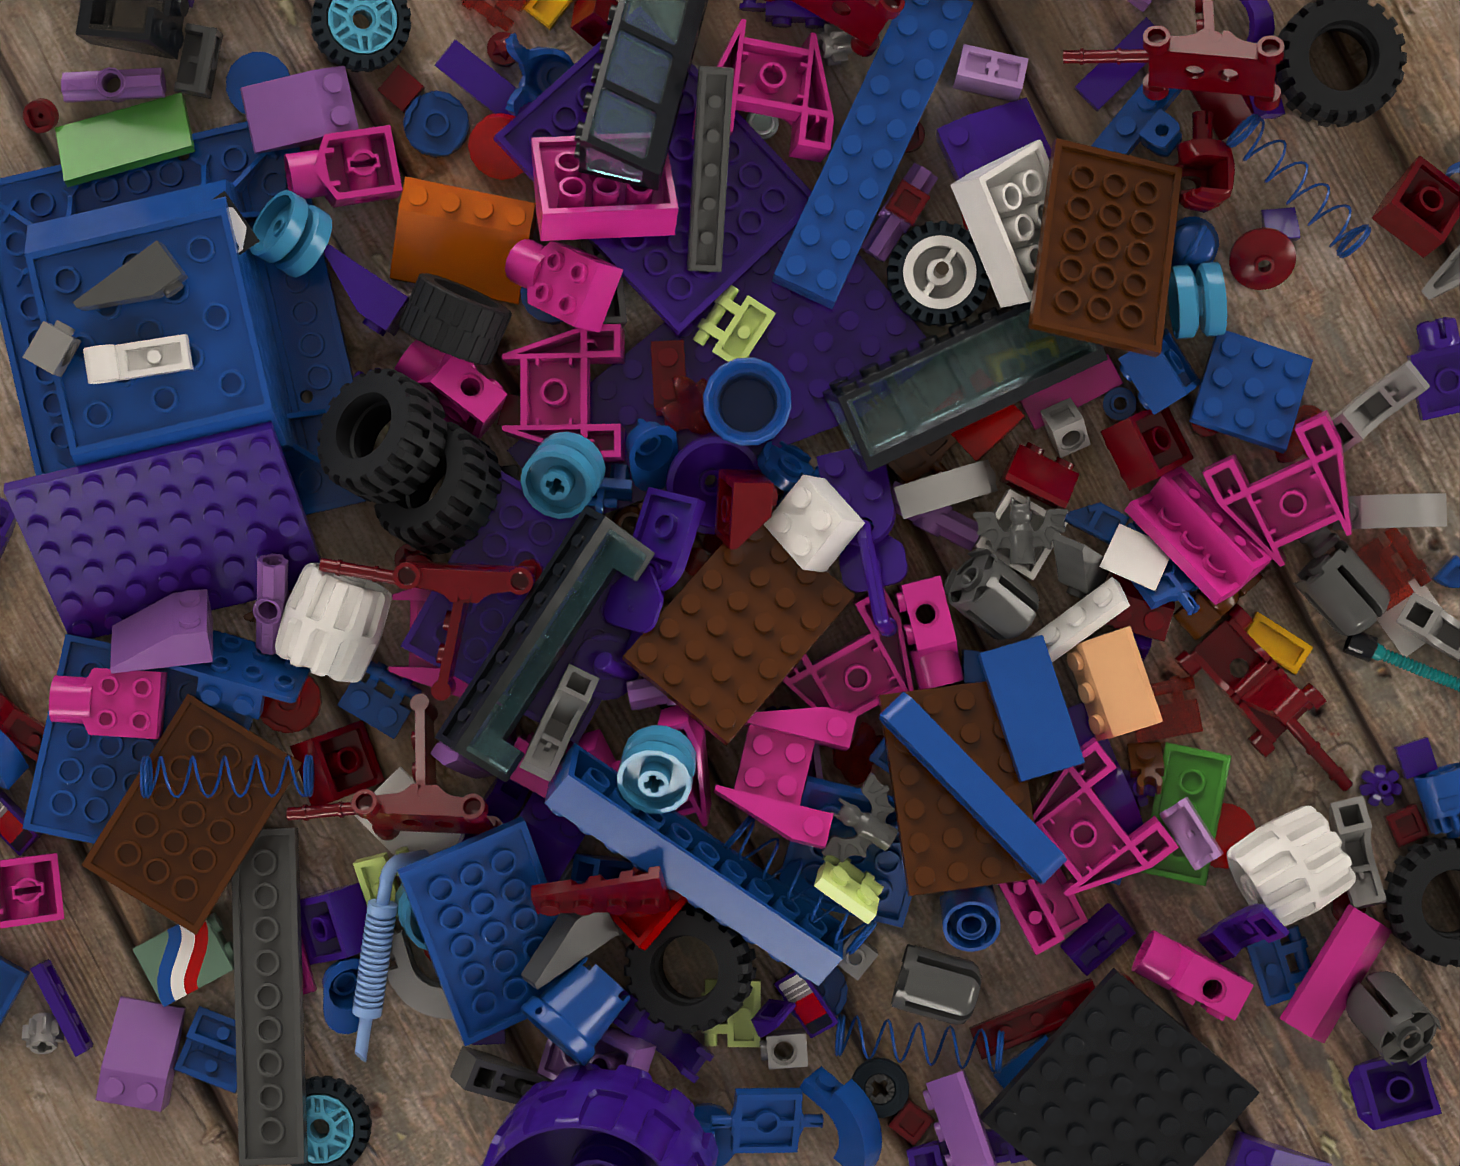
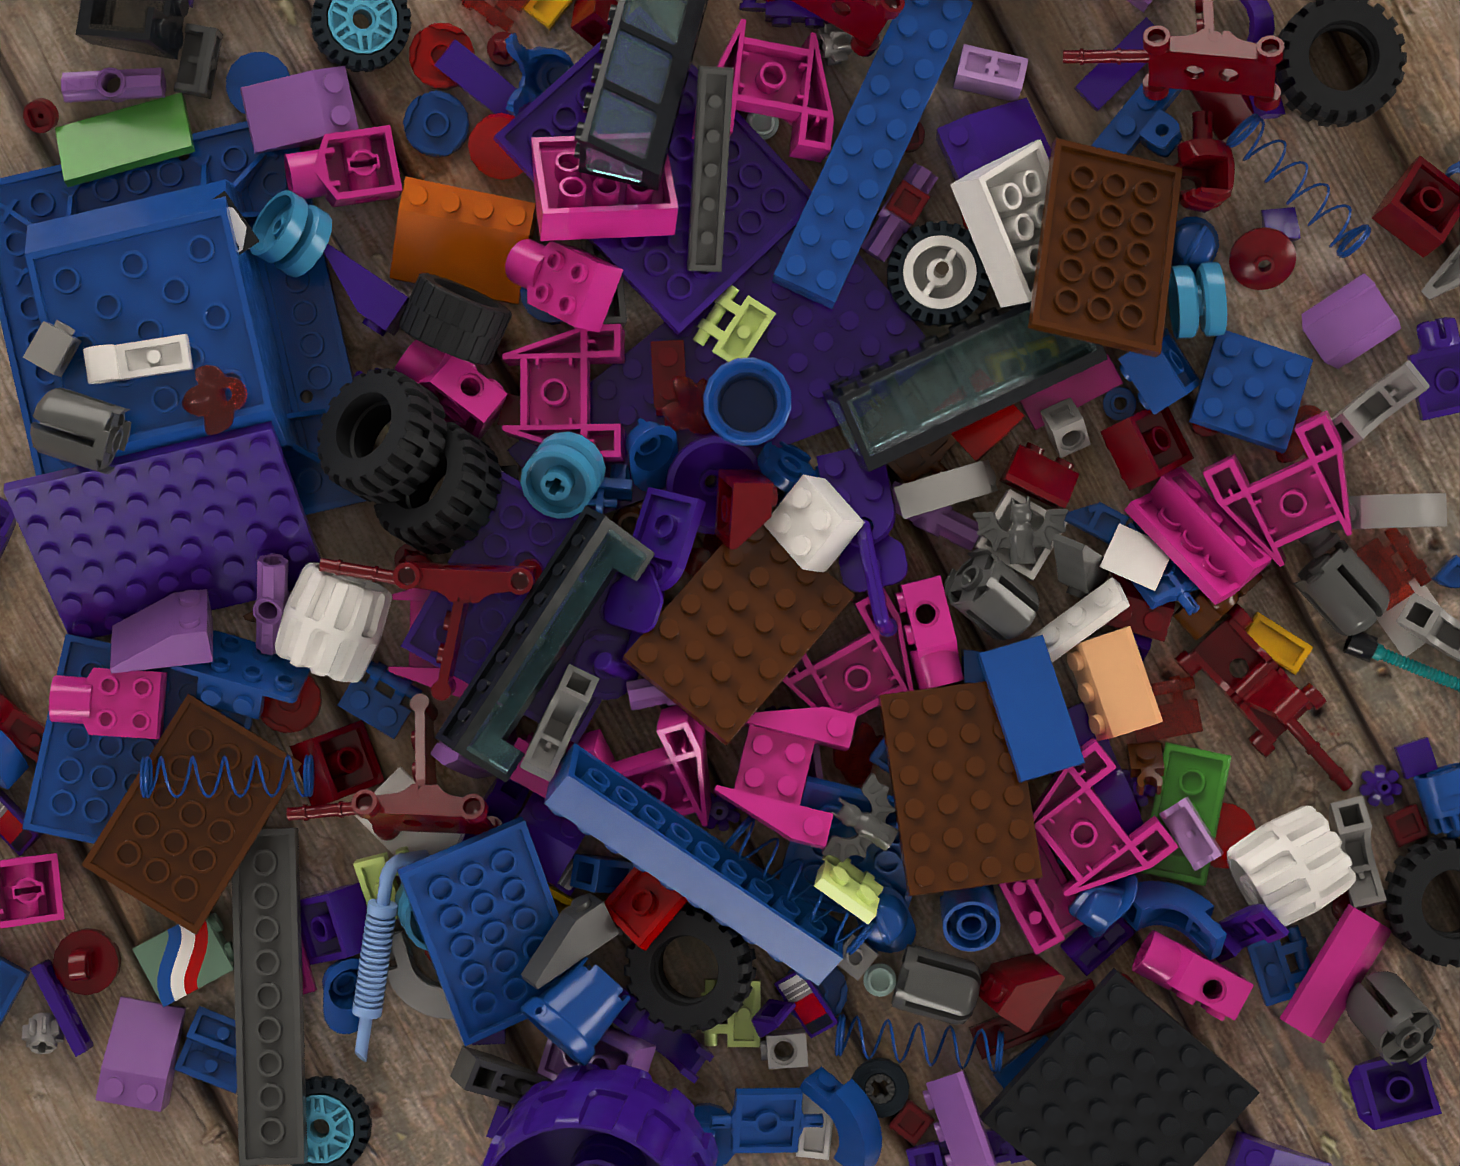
dark grey slope [73,240,188,311] -> none
dark red tile [378,65,425,113] -> none
dark red wing [531,866,671,916] -> none
dark azure wheel [617,725,696,814] -> none
blue beam [878,692,1067,884] -> none
none -> dark grey cylinder [30,388,131,474]
none -> dark red tile [53,928,121,995]
none -> clear red plate [182,365,247,435]
none -> red tile [409,23,475,90]
none -> dark purple tile [486,1100,512,1139]
none -> dark purple plant [706,793,740,831]
none -> white tile [796,1093,833,1160]
none -> blue piece [856,885,916,953]
none -> light aqua plate [863,963,896,997]
none -> dark red slope [979,952,1065,1033]
none -> blue piece [1068,874,1138,938]
none -> blue arch [1122,881,1227,960]
none -> medium lavender slope [1302,273,1401,369]

